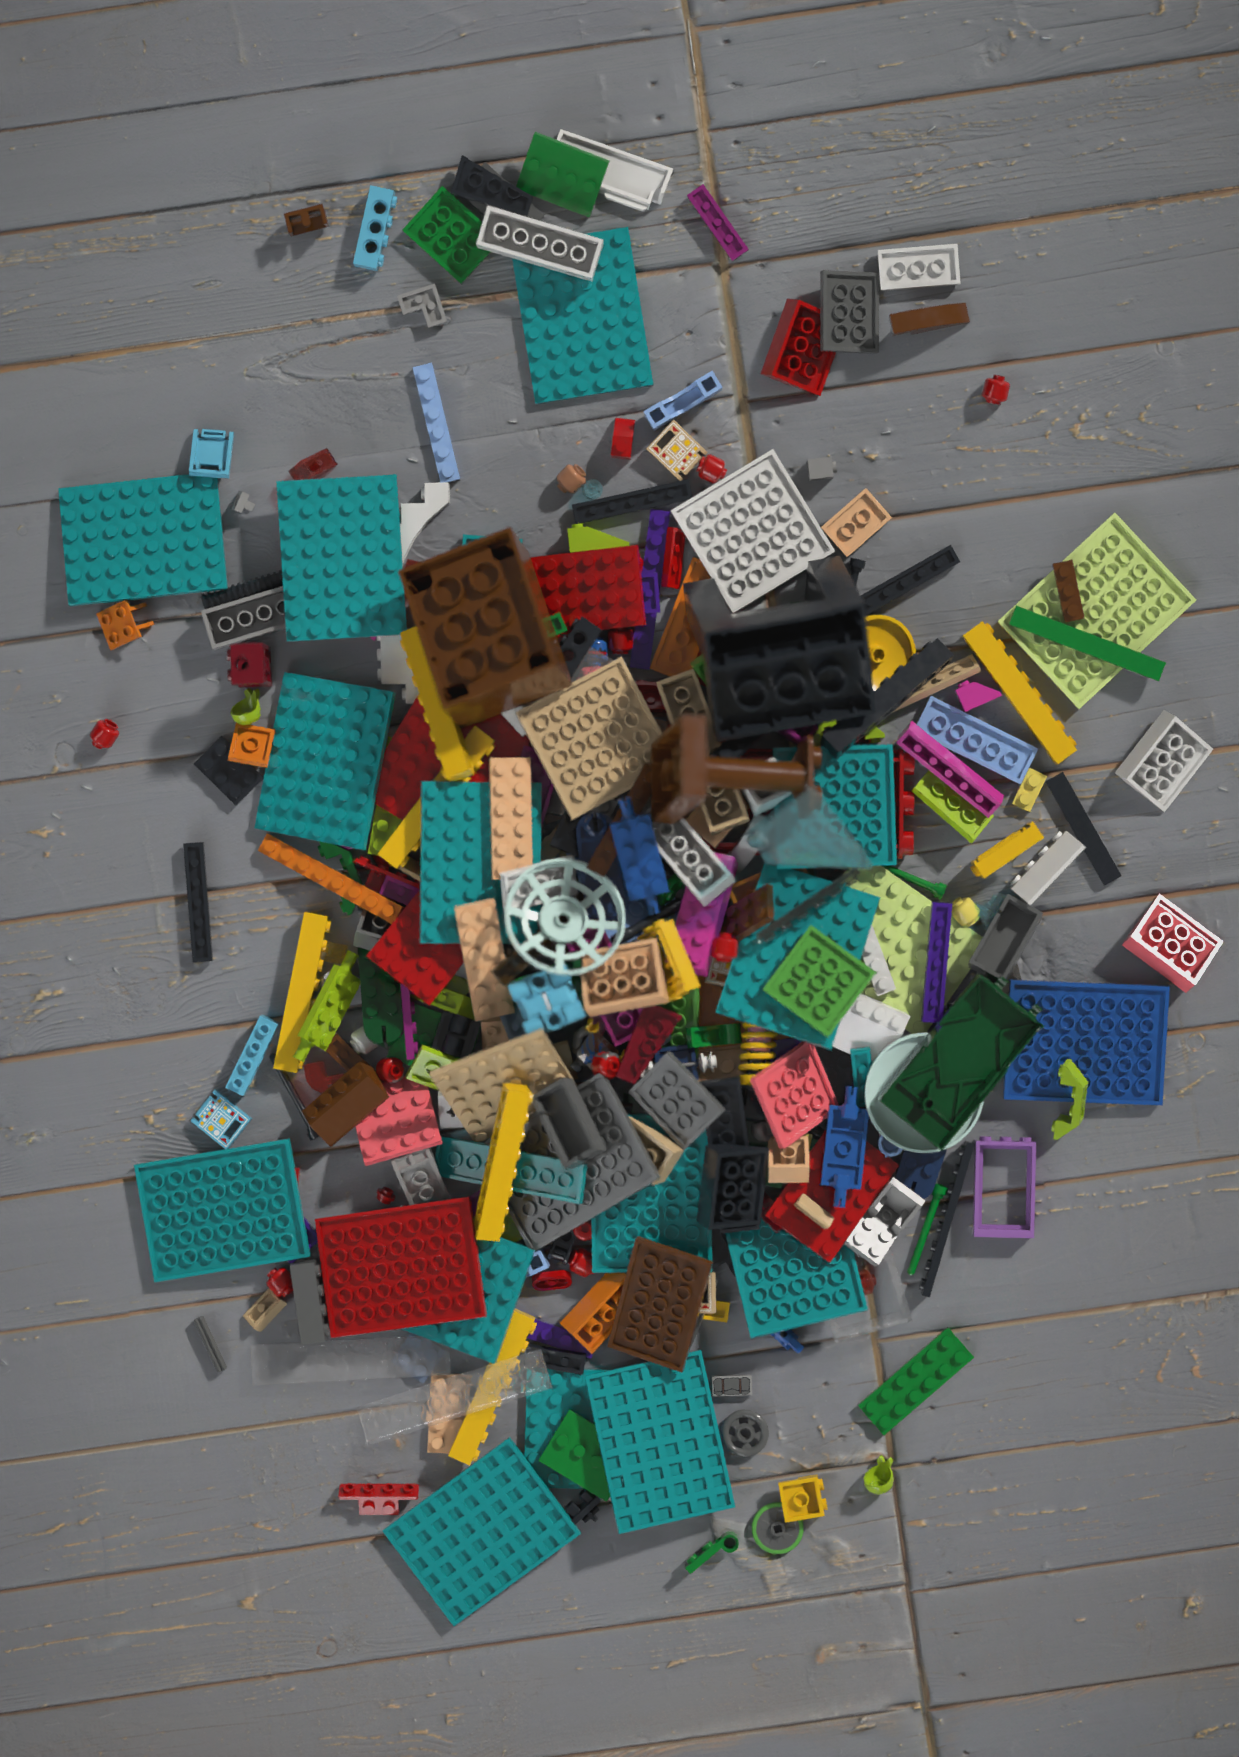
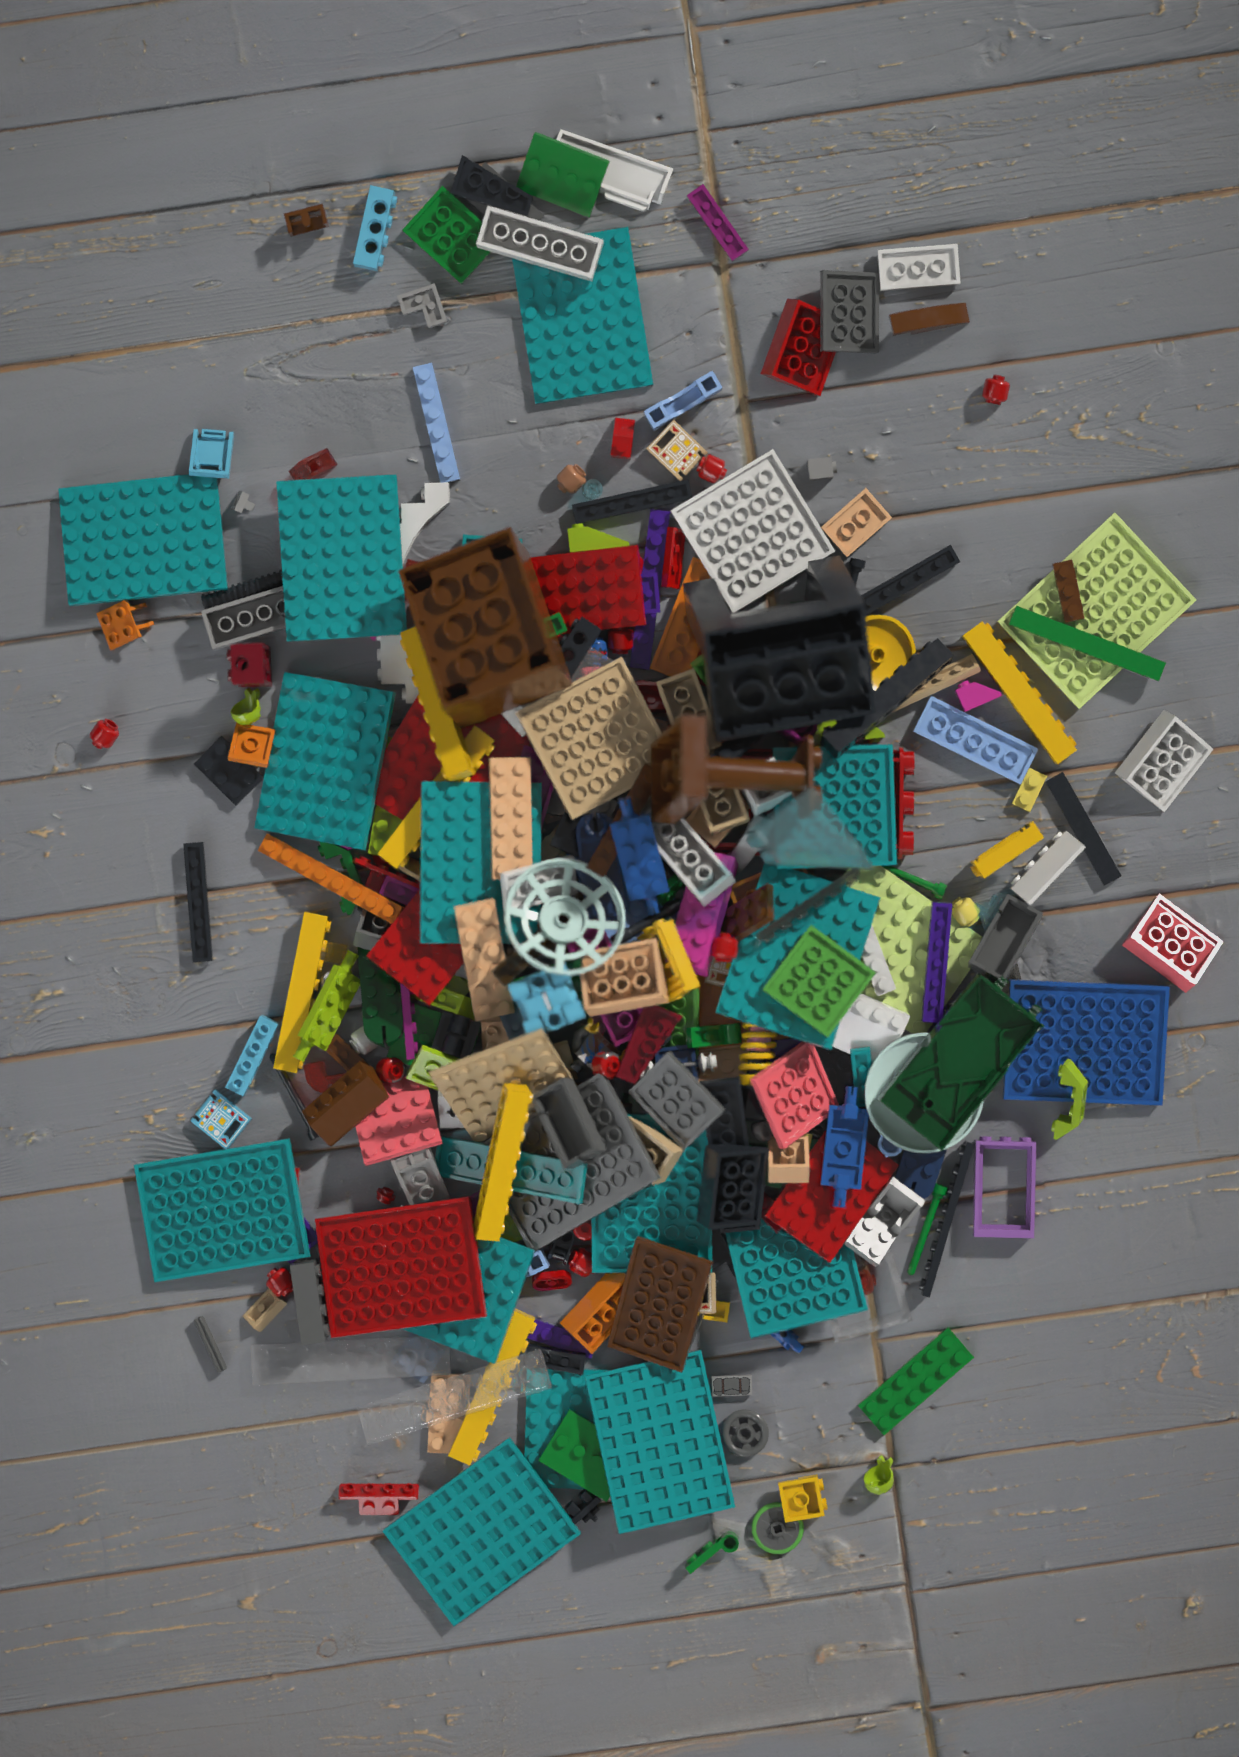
tan slope [794,1194,834,1229] -> none
dark pink brick [896,721,1004,818] -> none
lime plate [911,770,994,843] -> none

